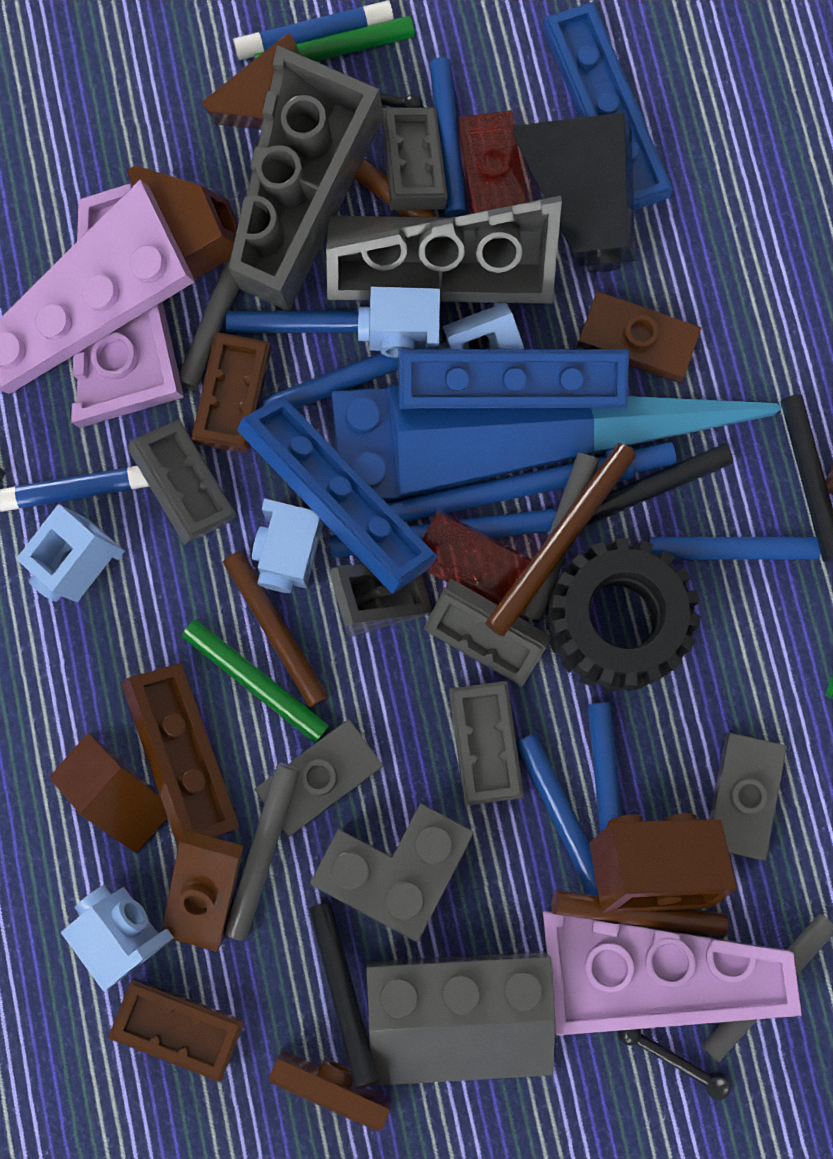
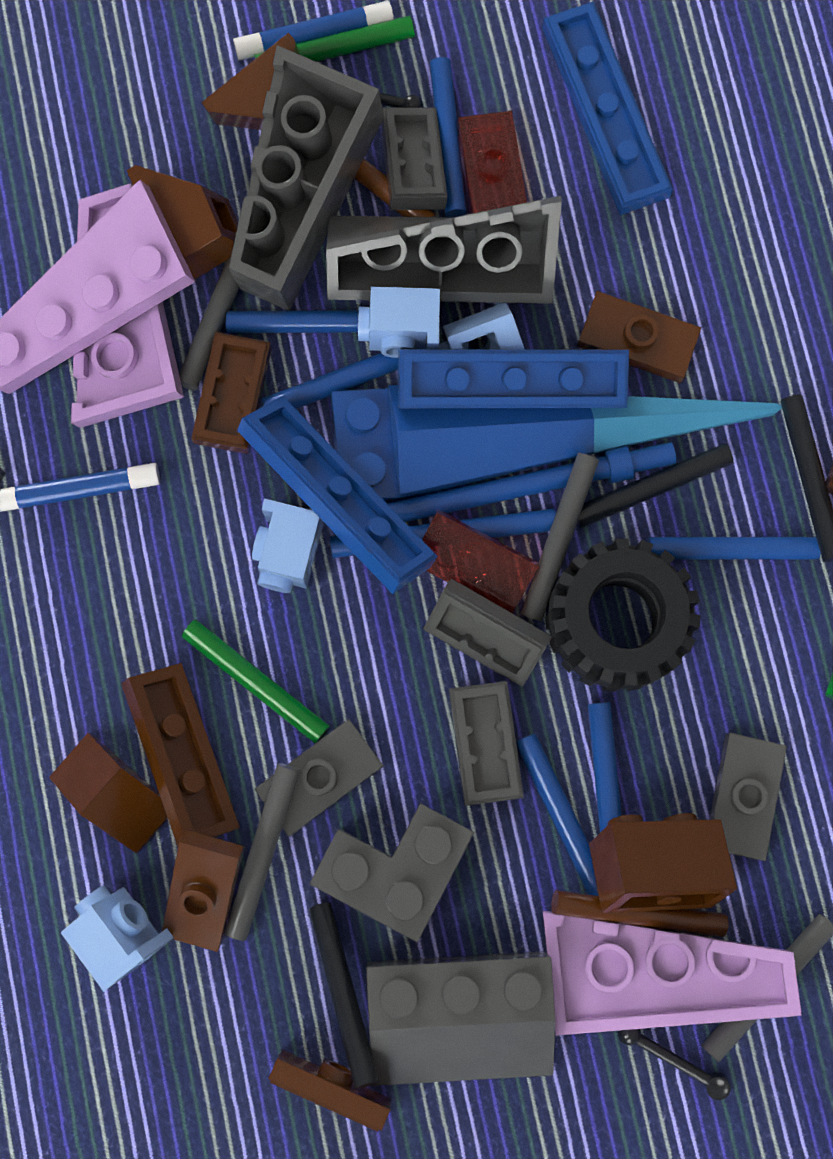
light blue brick [16,504,125,602] -> none
reddish brown plate [108,977,245,1083] -> none
dark grey plate [126,419,237,545] -> none
reddish brown bar [223,551,329,708] -> none
dark grey slope [329,564,432,638] -> none
reddish brown bar [485,443,636,637] -> none
black slope [513,113,635,272] -> none

